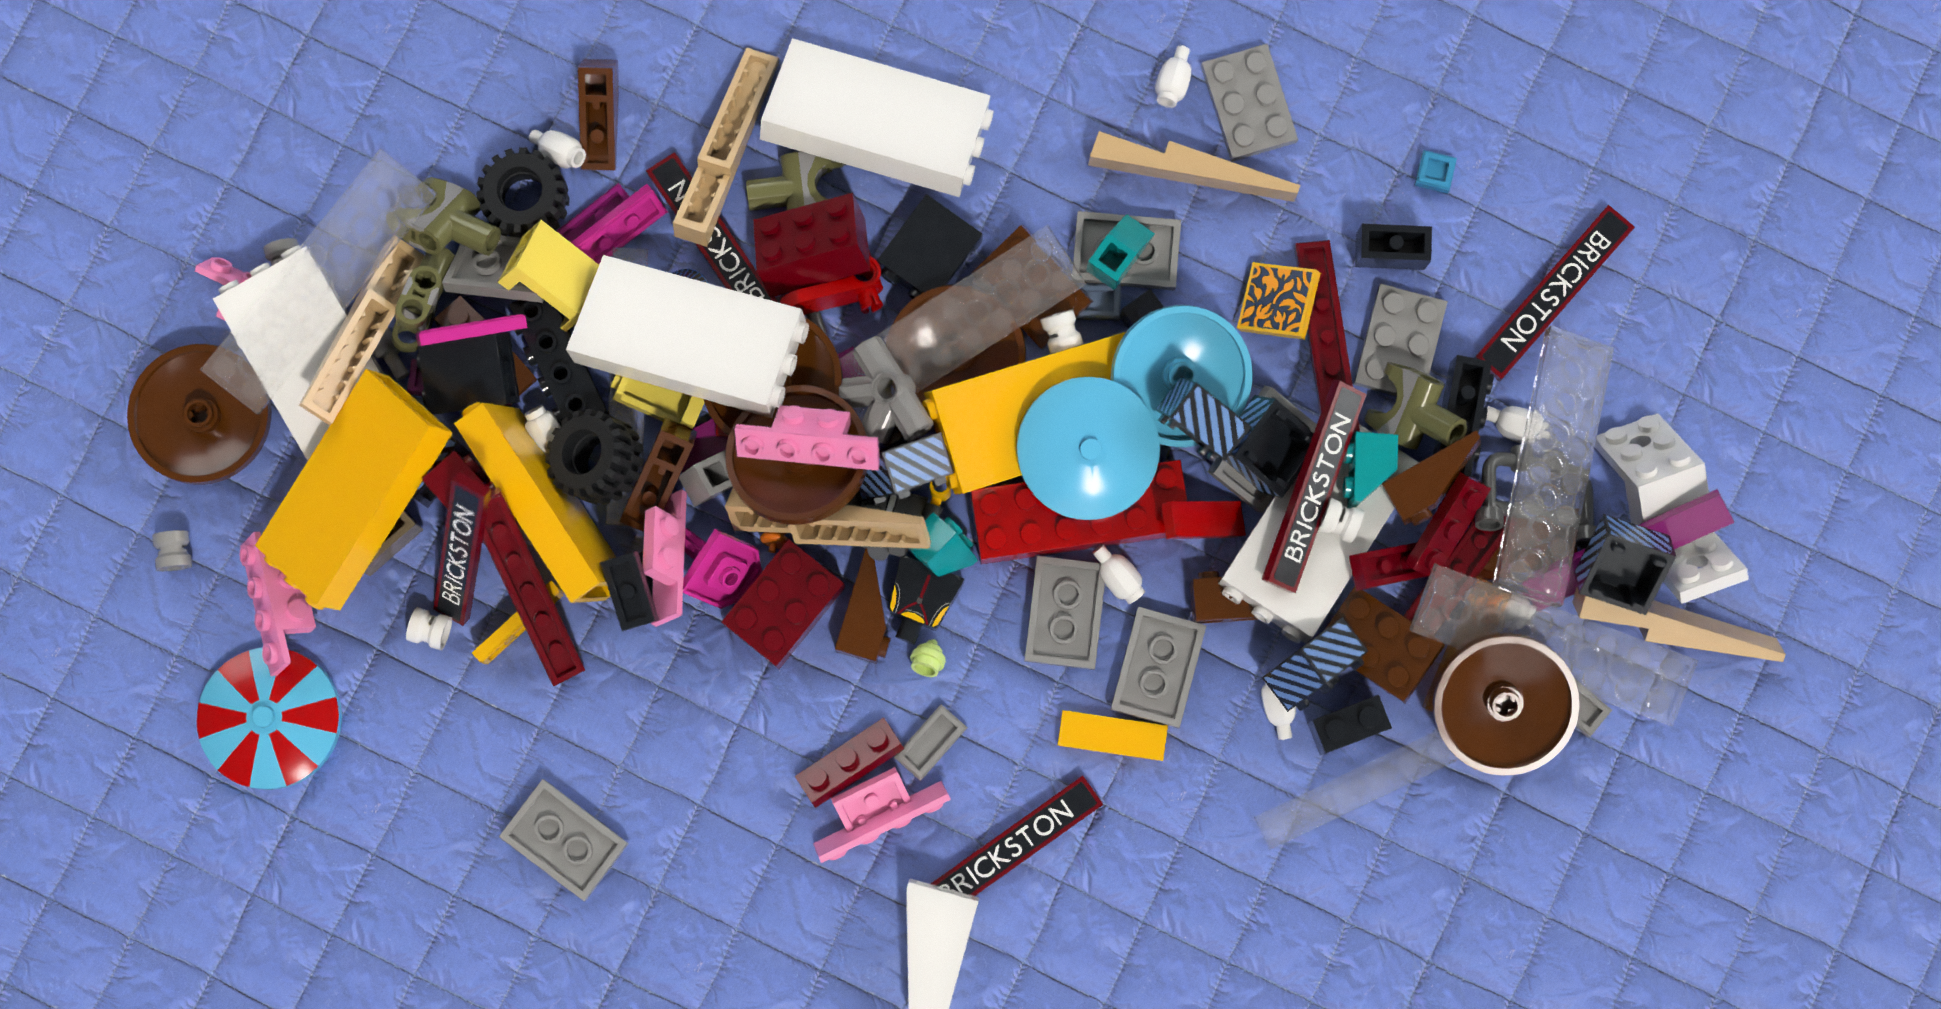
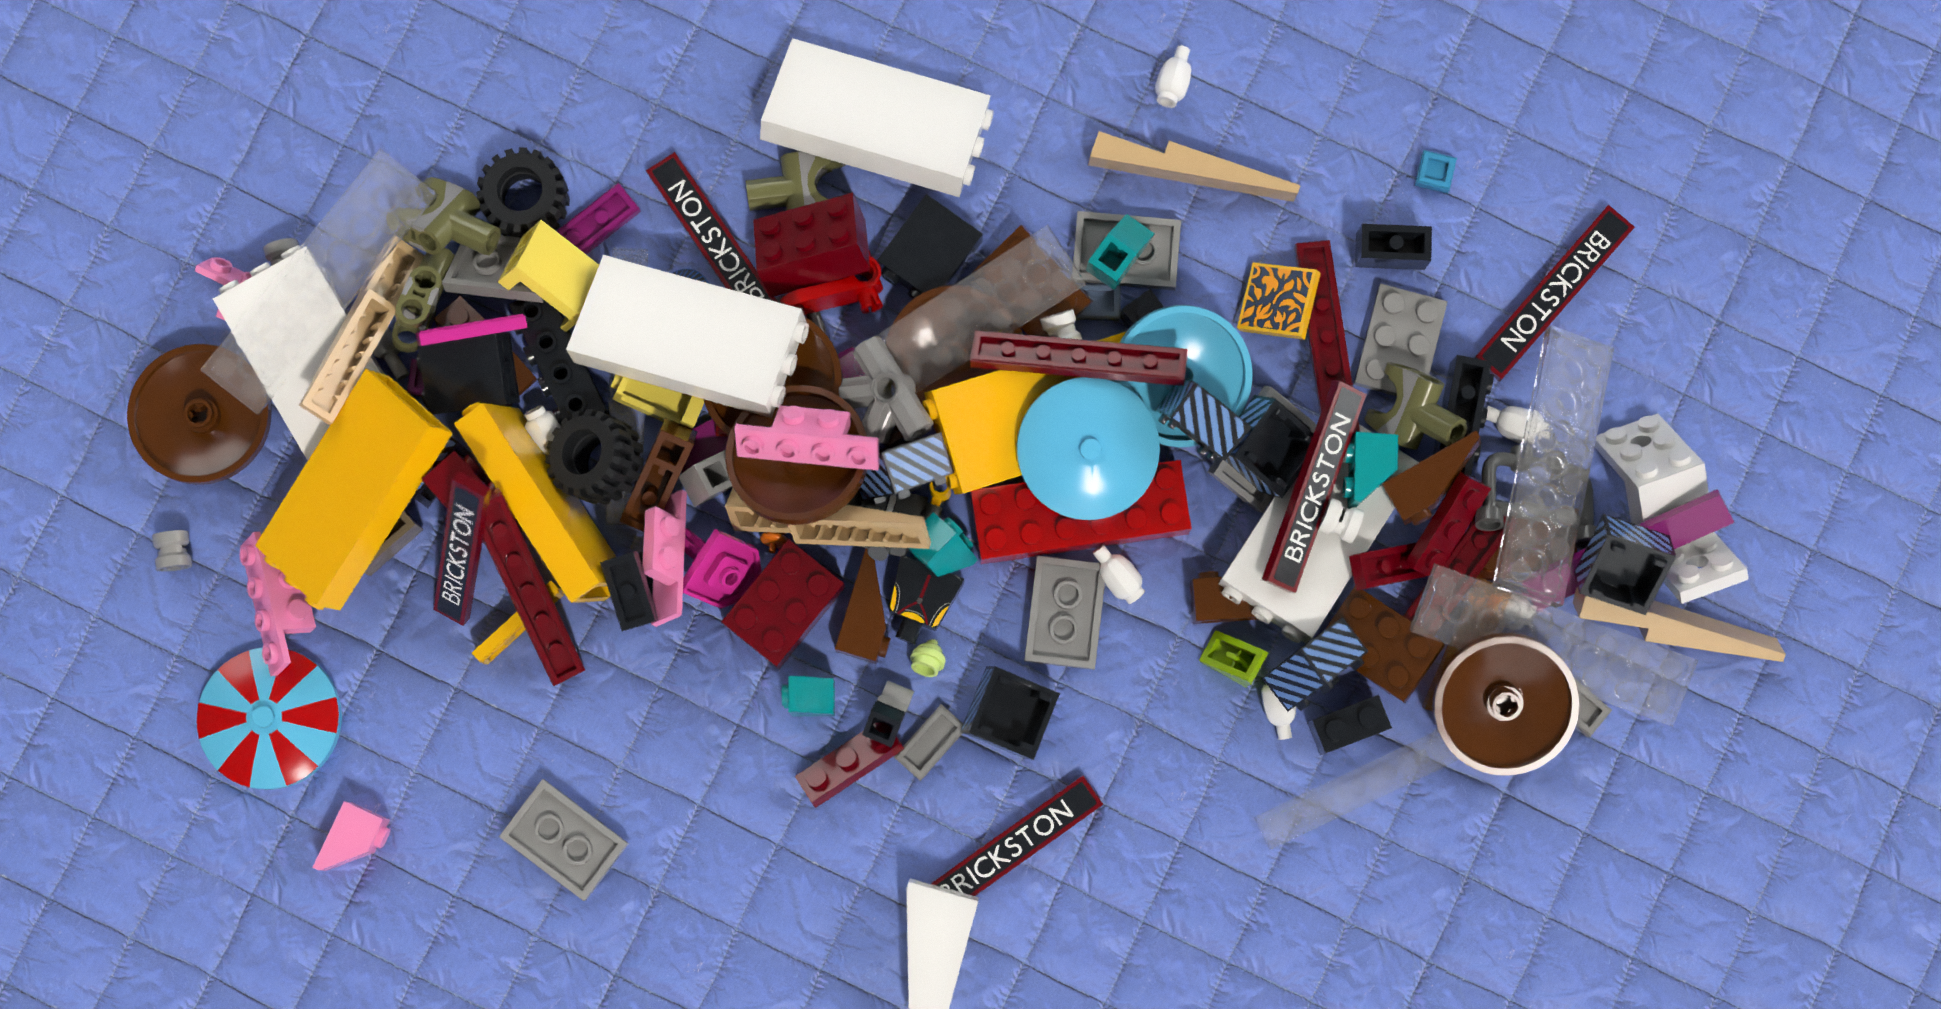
white wheel [406,607,452,651] -> none
white plant [529,130,586,169] -> none
dark pink tile [571,184,668,264] -> none
reddish brown slope [578,59,619,170] -> none
tan slope [673,48,779,247] -> none
bright pink bracket [813,767,951,863] -> none
yellow tile [1057,710,1168,761] -> none
light grey plate [1110,607,1207,729] -> none
red tile [1161,501,1246,539] -> none
light grey plate [1201,44,1298,162] -> none
none -> bright pink slope [312,801,390,871]
none -> teal slope [782,676,835,717]
none -> black leg [862,680,914,748]
none -> black container [960,666,1060,760]
none -> dark red tile [970,330,1188,386]
none -> lime slope [1199,630,1268,688]

